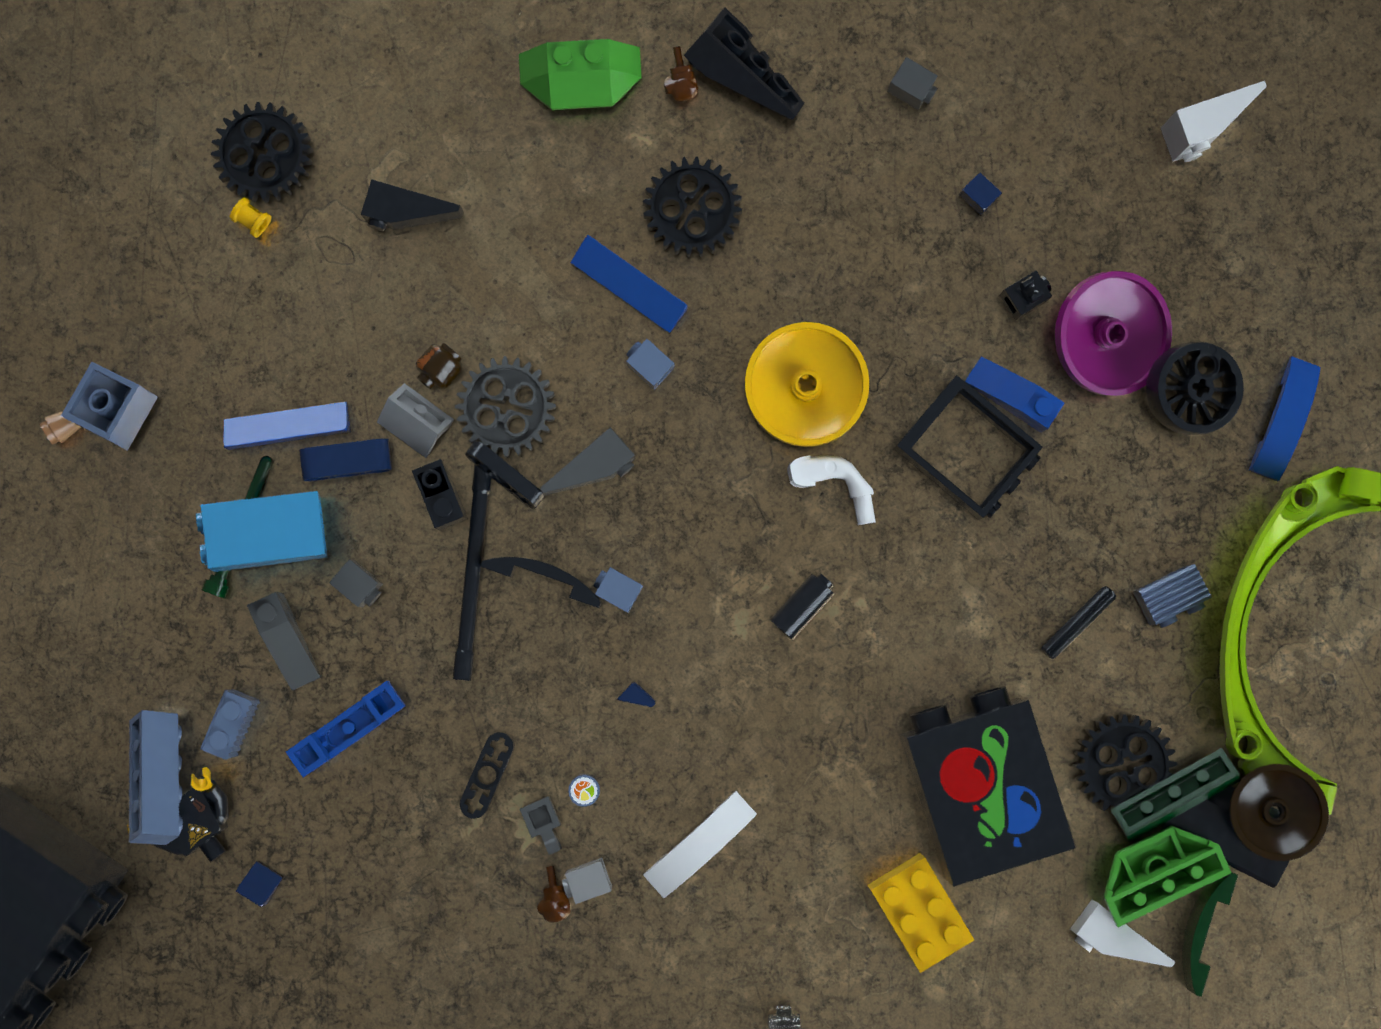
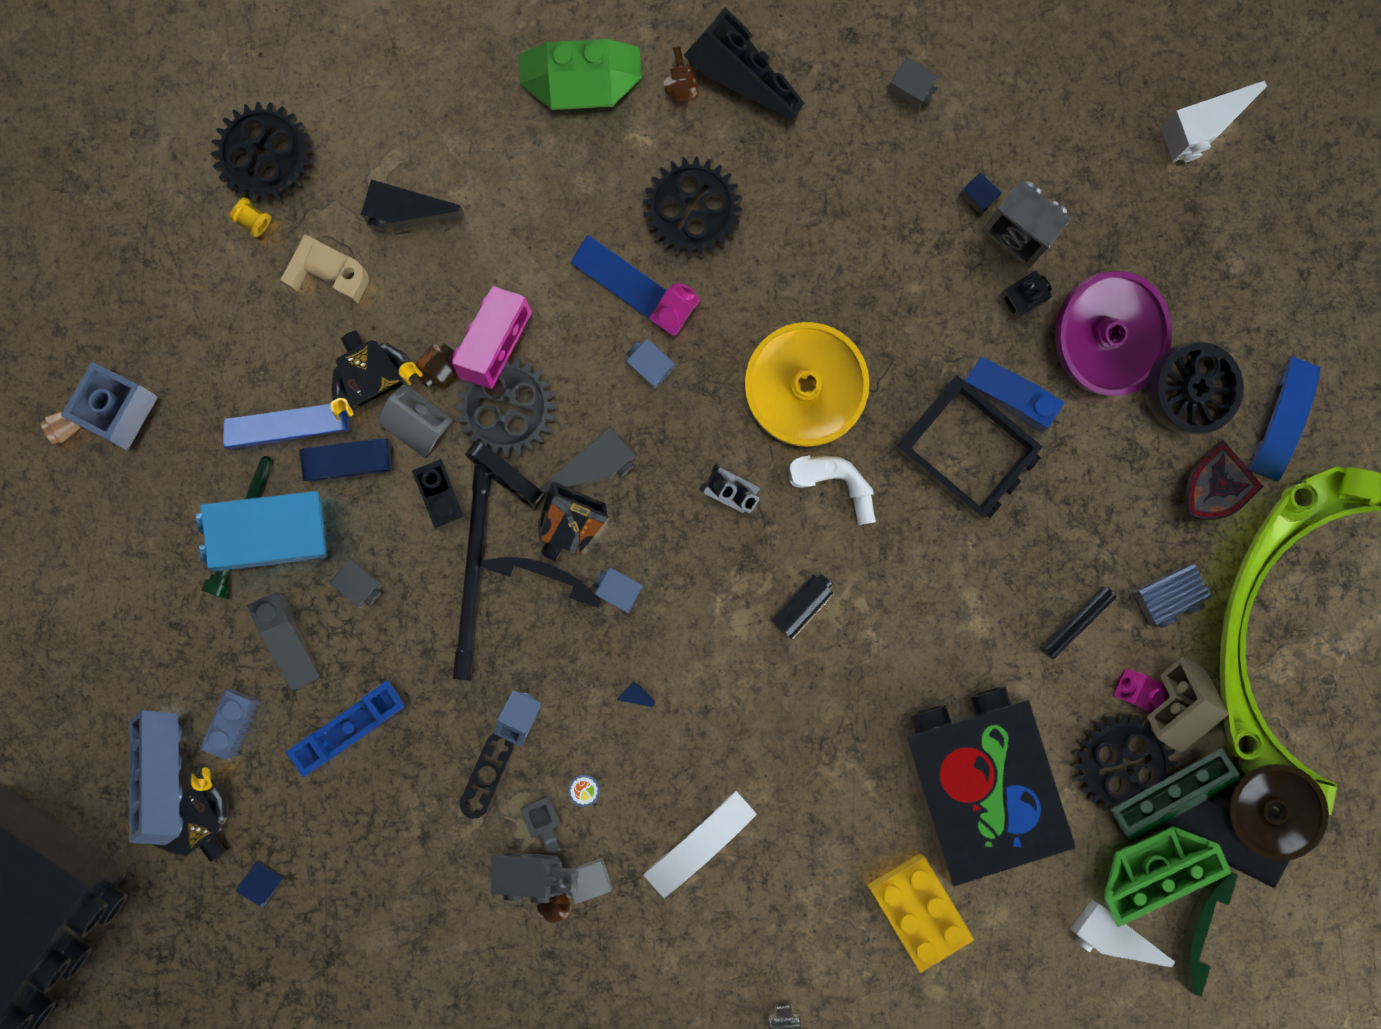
none -> tan piece [280,234,369,304]
none -> black torso [330,330,423,421]
none -> brick [452,286,532,389]
none -> dark grey hinge [491,852,578,903]
none -> sand blue brick [493,690,541,747]
none -> torso [538,481,608,560]
none -> dark pink bracket [649,282,701,336]
none -> black hips [699,463,760,513]
none -> flat silver brick [982,180,1071,267]
none -> dark pink bracket [1114,669,1169,714]
none -> dark tan brick [1147,656,1229,753]
none -> shield [1185,440,1264,520]

